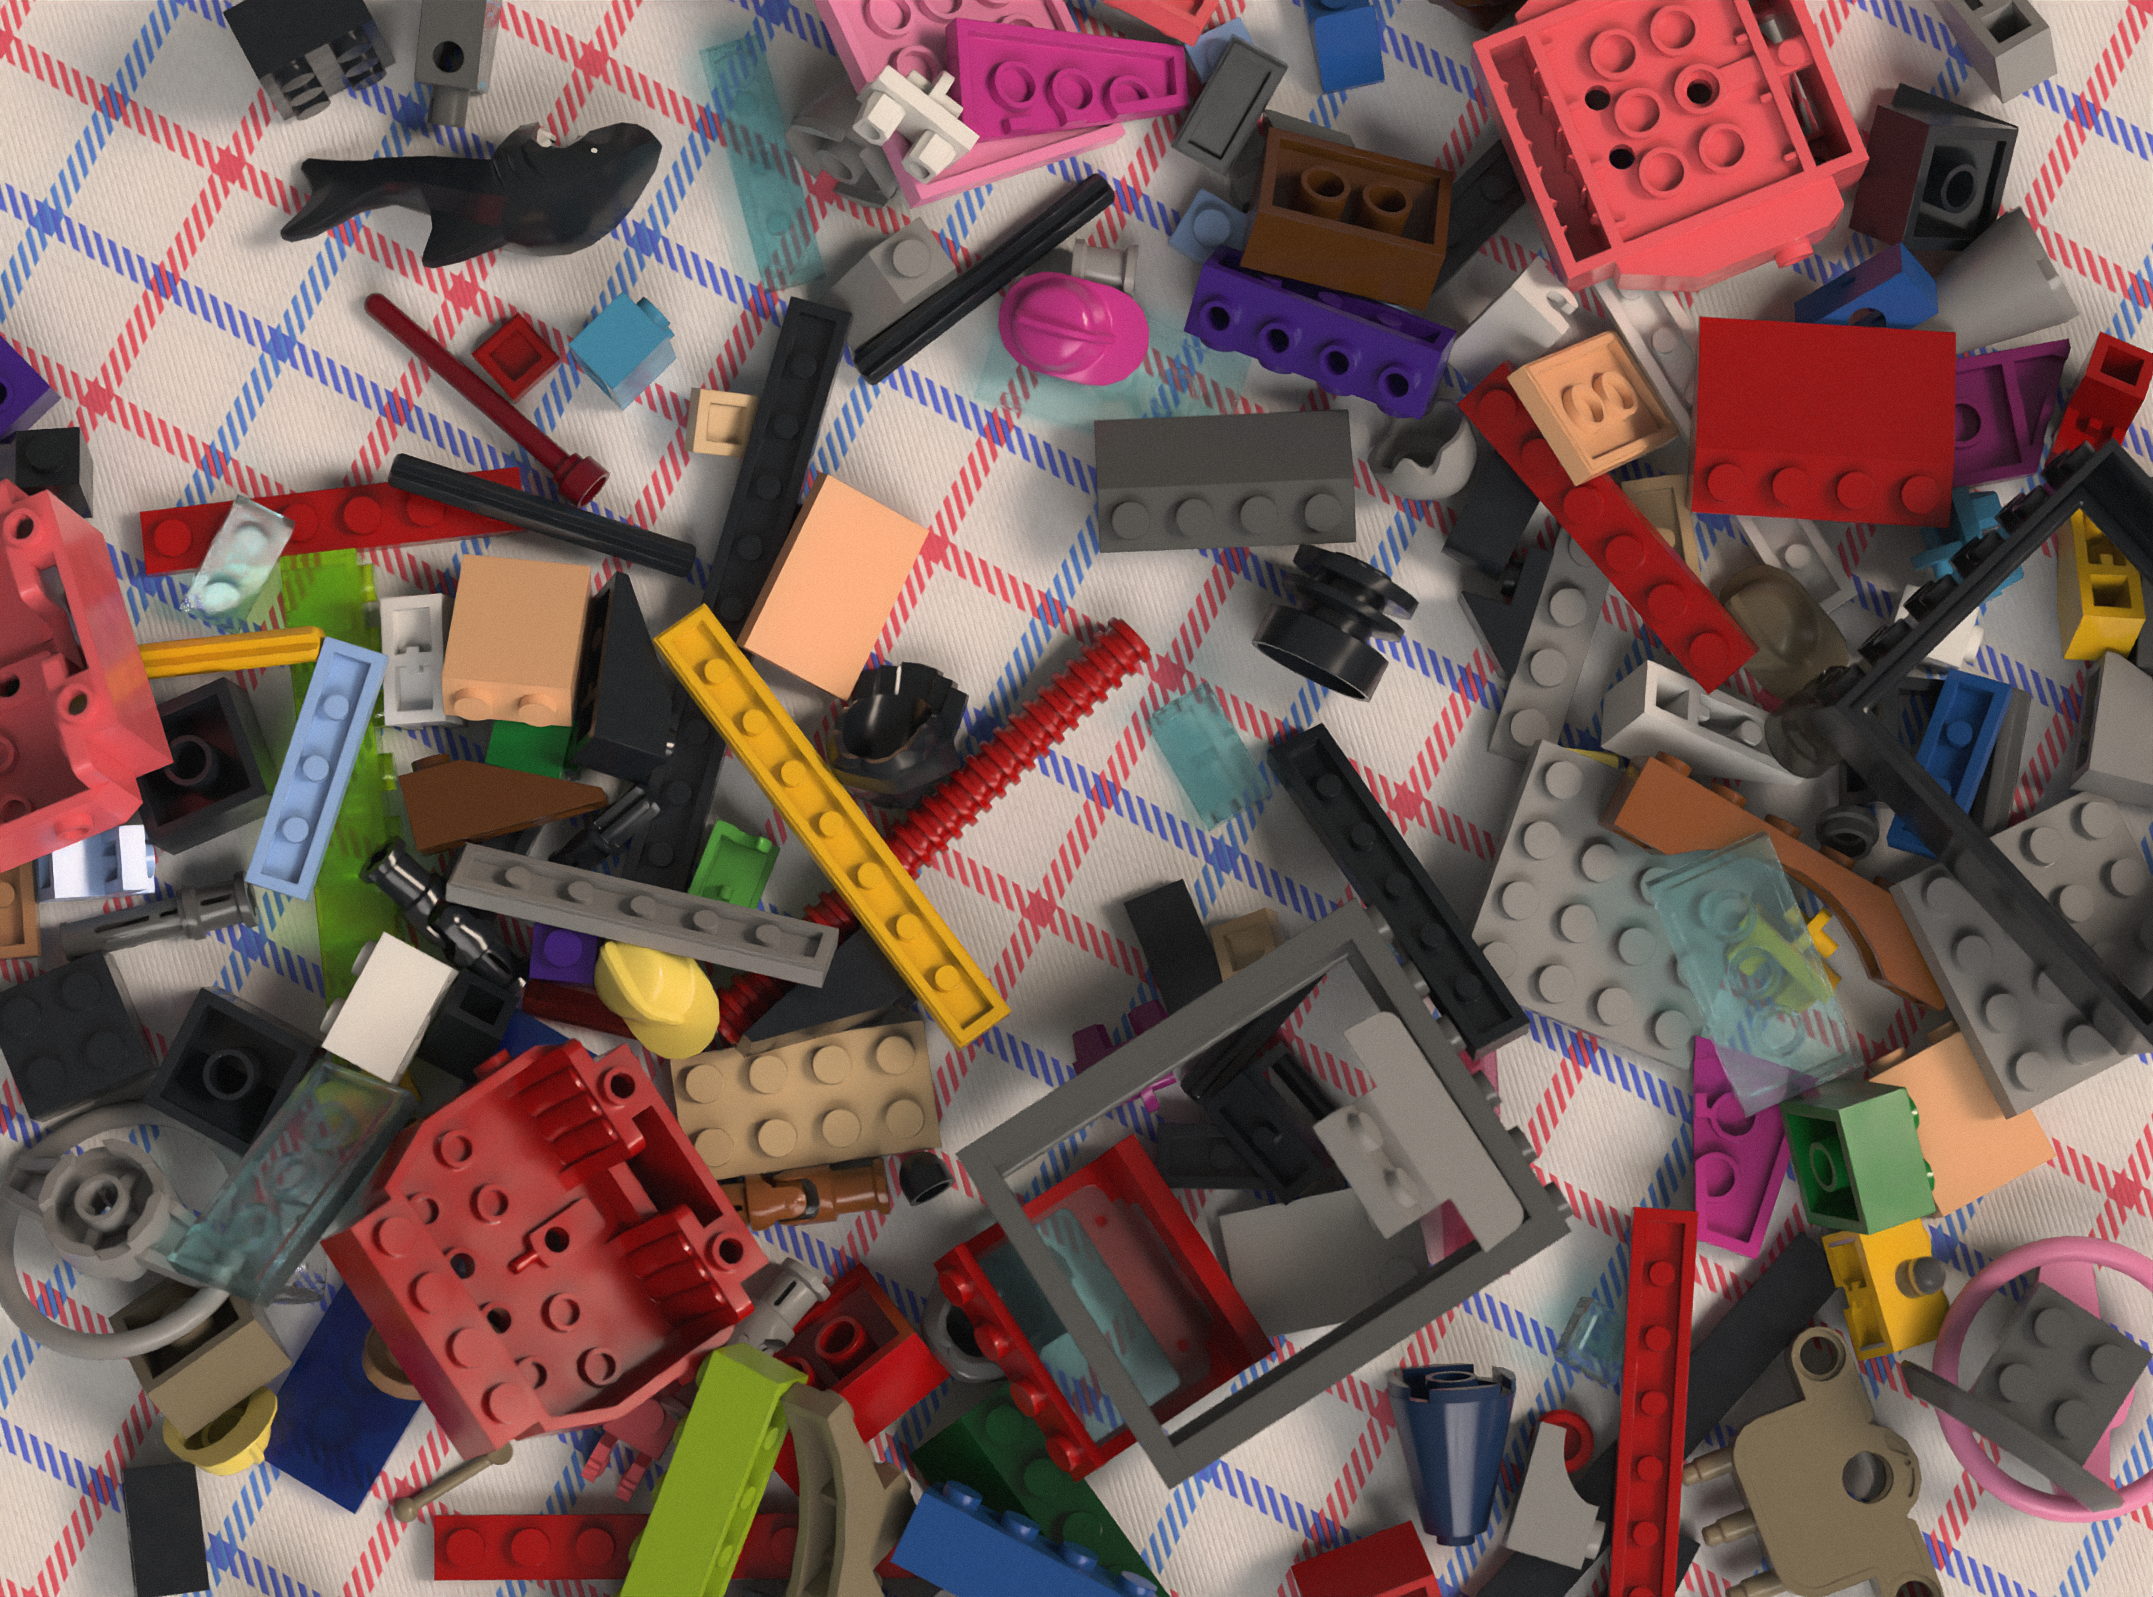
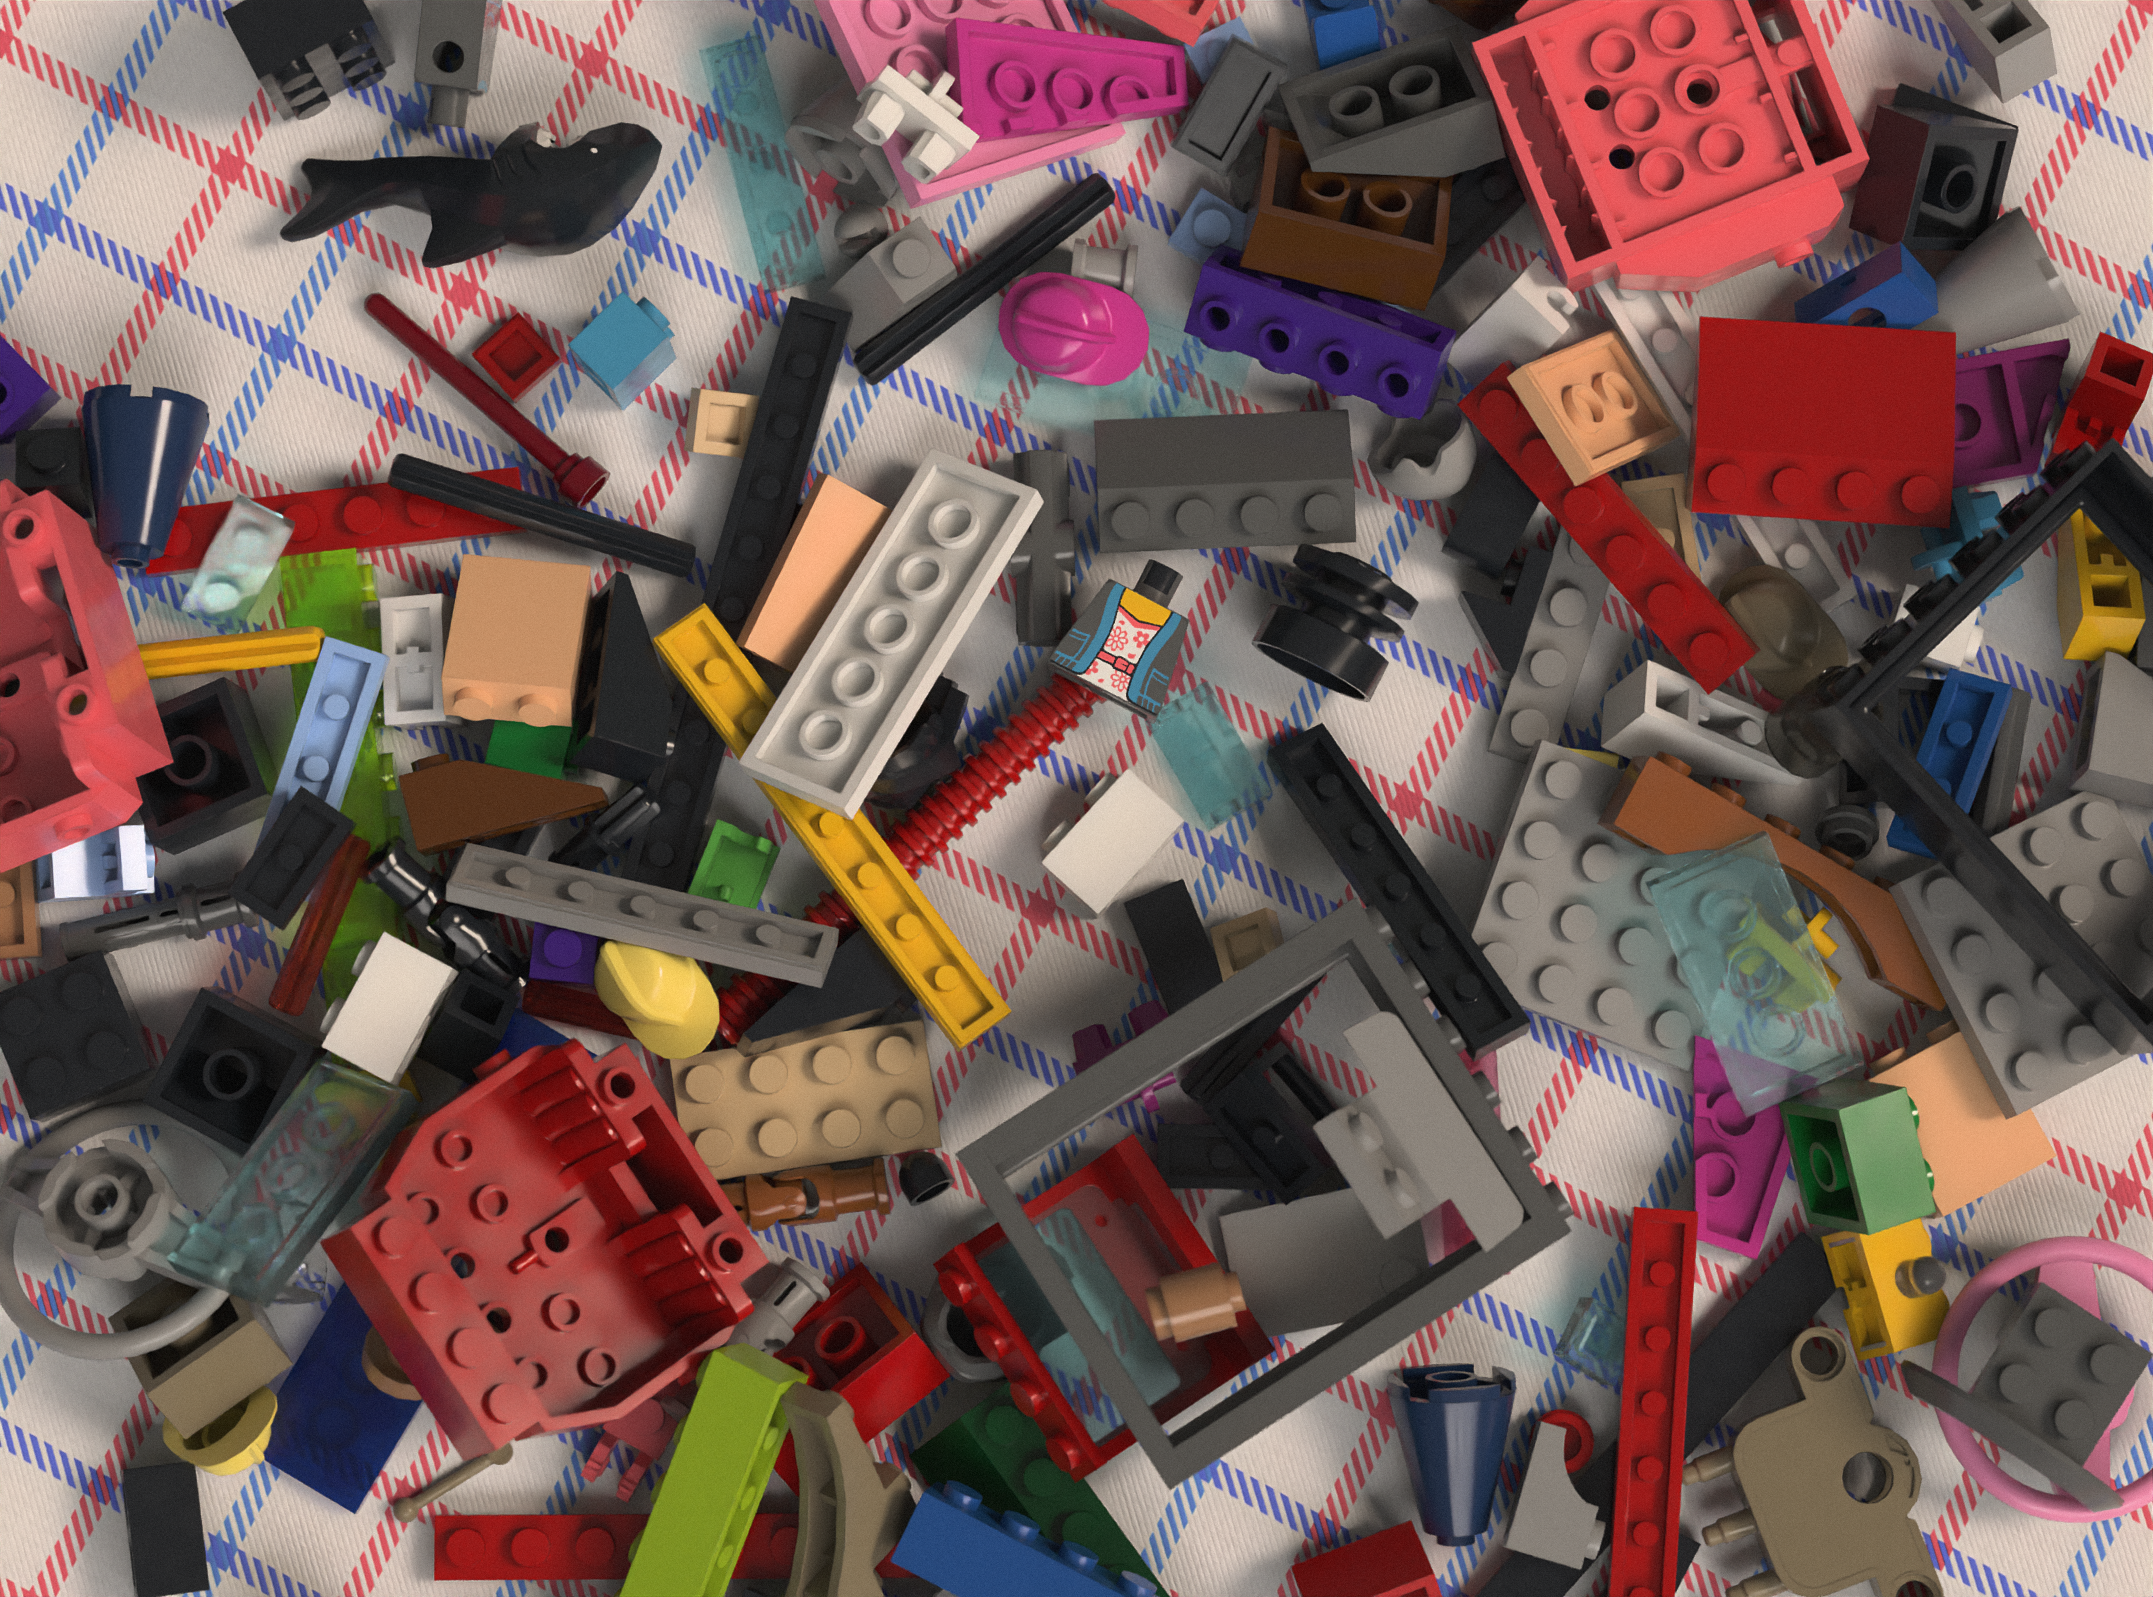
none -> dark blue cone [81,384,210,569]
none -> black plate [227,786,357,931]
none -> clear red axle [268,834,370,1017]
none -> white plate [738,448,1044,820]
none -> light grey hinge [834,203,888,259]
none -> dark grey piece [1011,450,1075,647]
none -> white brick [1041,768,1185,919]
none -> torso [1046,559,1189,724]
none -> medium nougat brick [1144,1261,1246,1343]
none -> dark grey slope [1277,24,1505,177]

